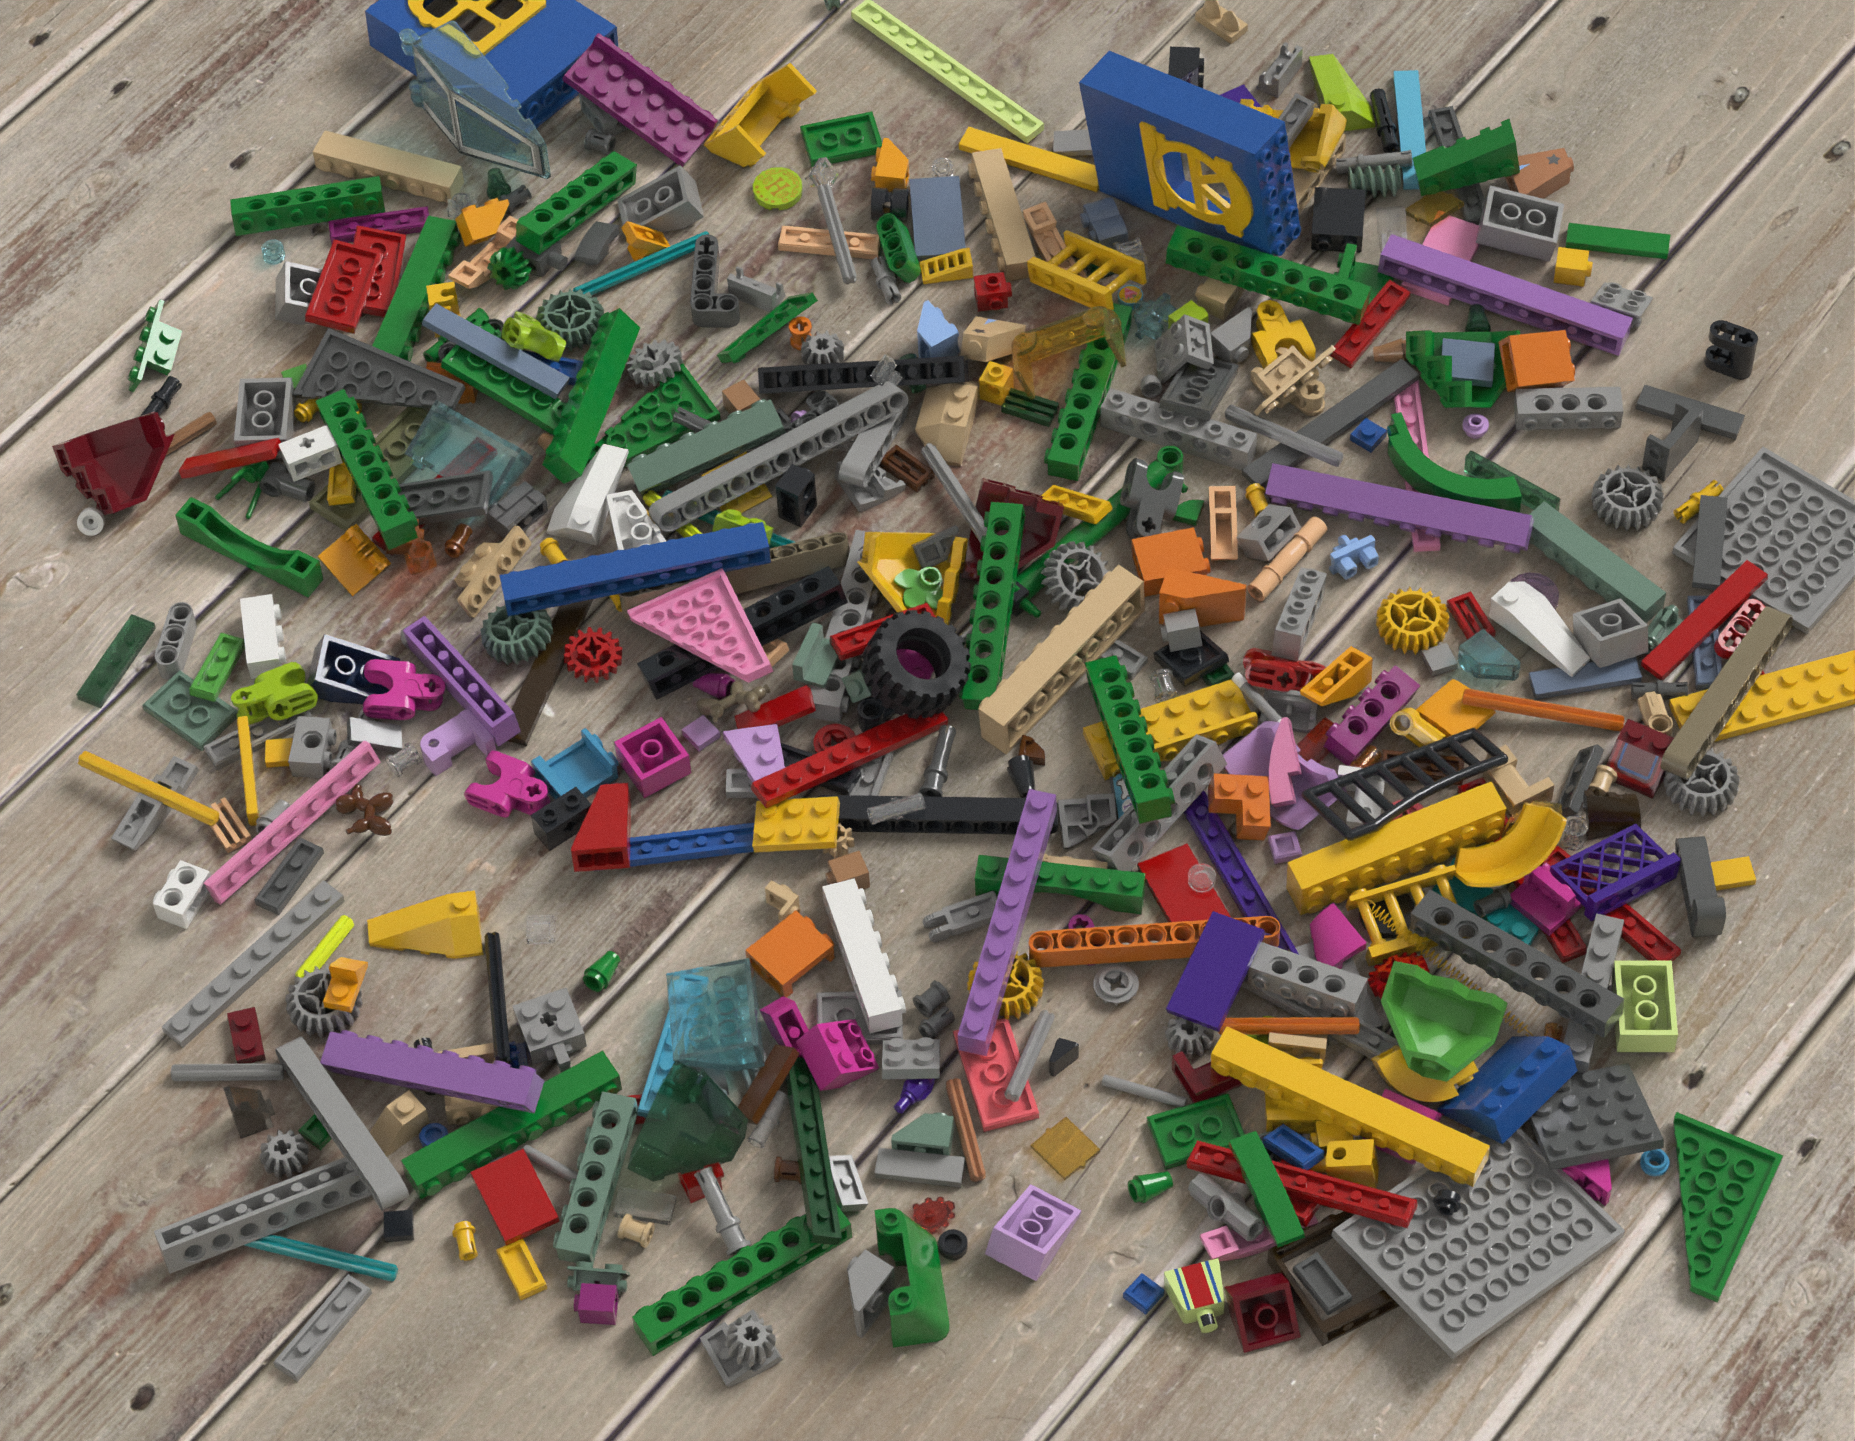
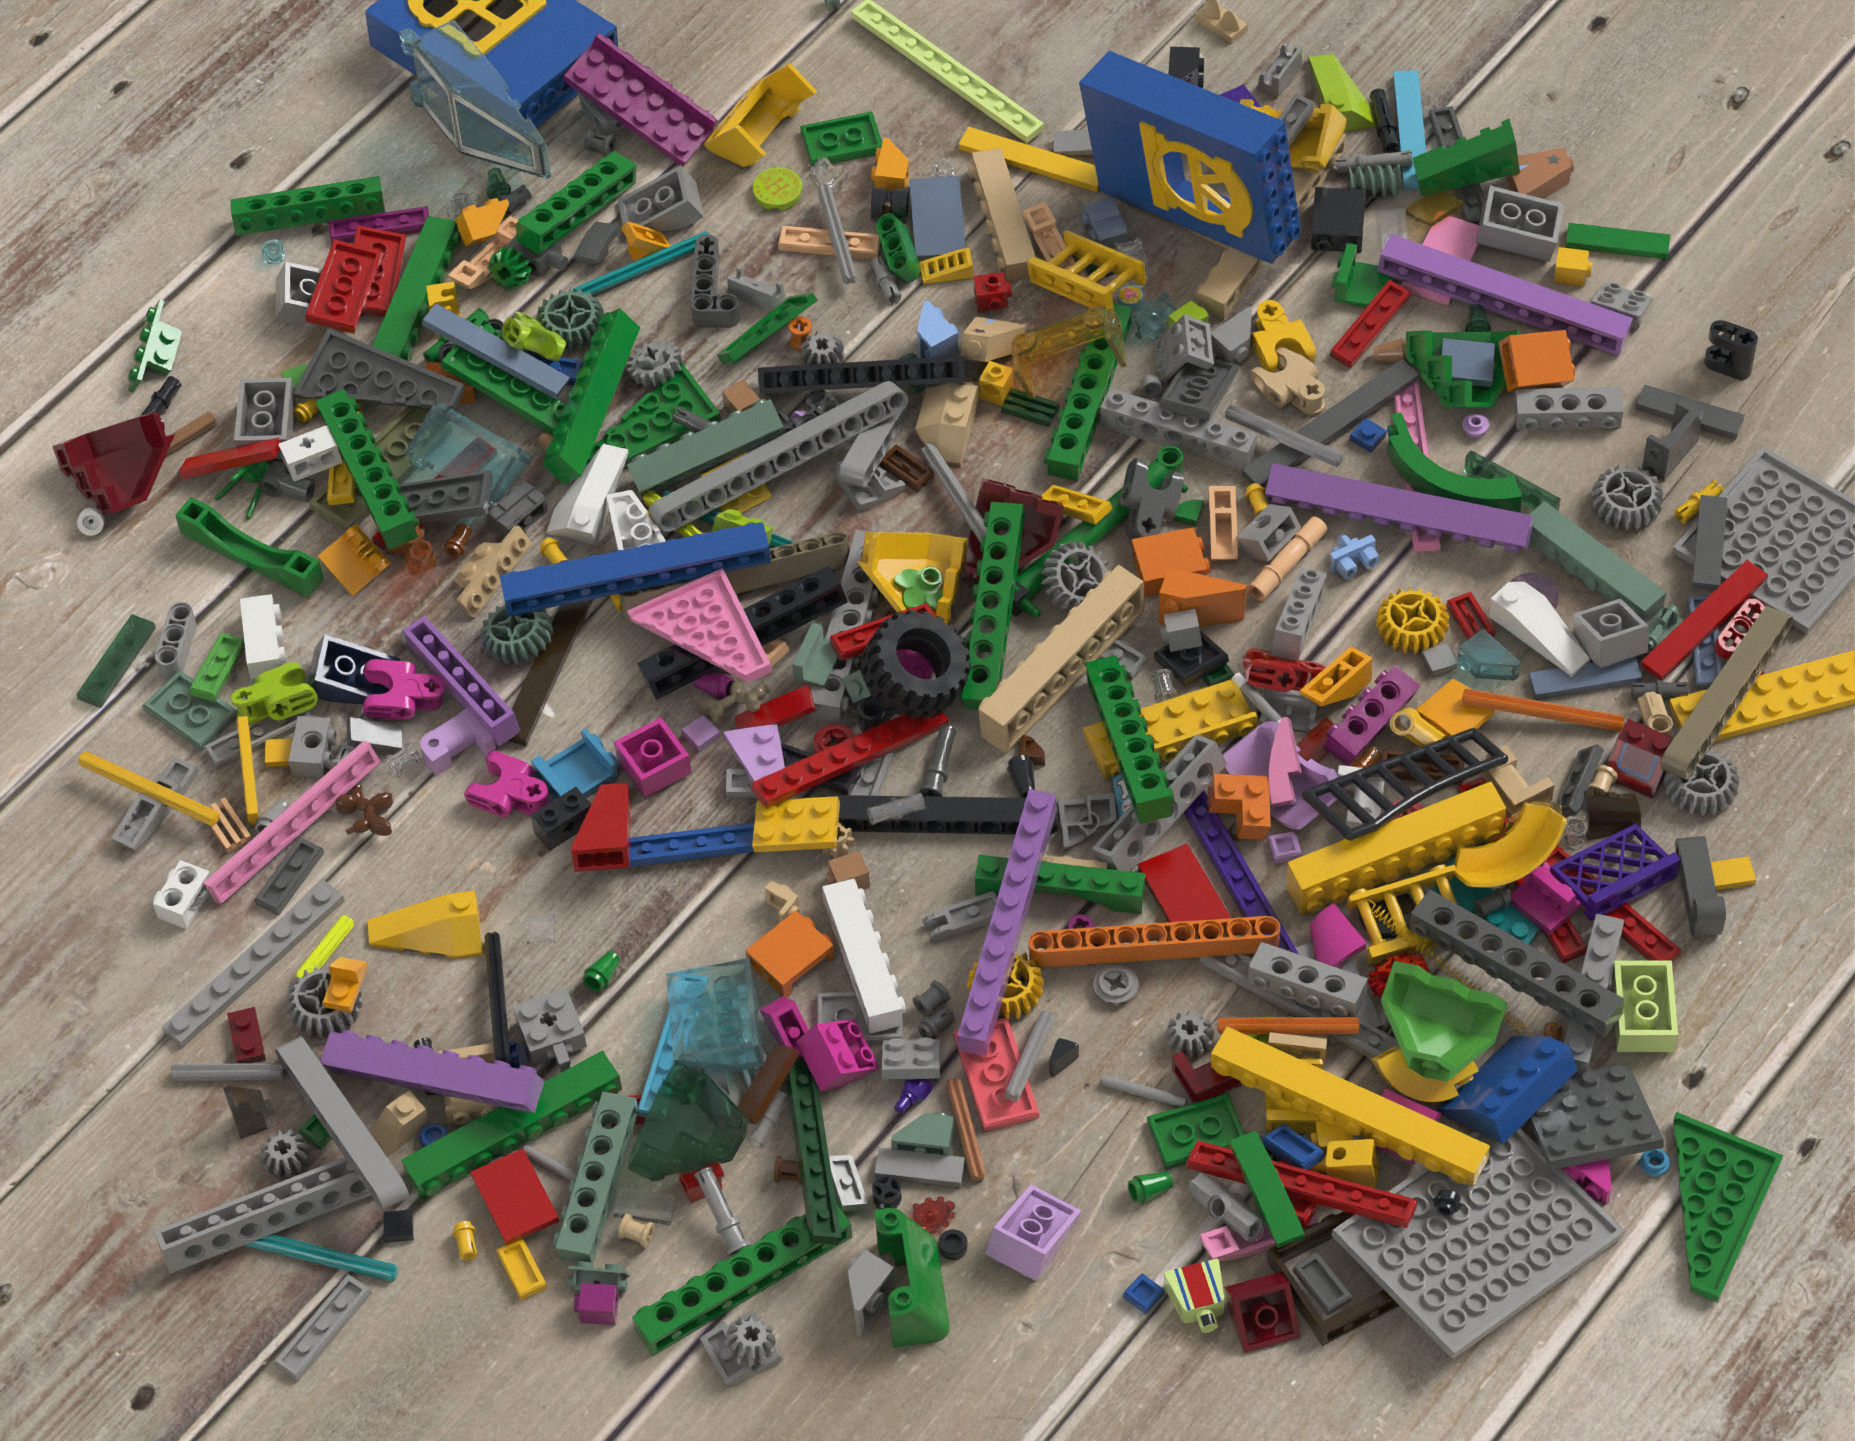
tan brick [313,131,464,204] -> none
red gear [564,627,622,683] -> none
black brick [775,464,817,528] -> none
clear tile [870,354,903,386] -> none
dark grey tile [911,525,959,569] -> none
clear yellow piece [1031,1117,1100,1180] -> none
green brick [1165,225,1372,325] -> none
dark purple tile [1166,911,1266,1032] -> none
clear tile [1188,863,1216,892] -> none
tan bracket [1254,345,1336,416] -> none
none -> black wheel [872,1175,902,1209]

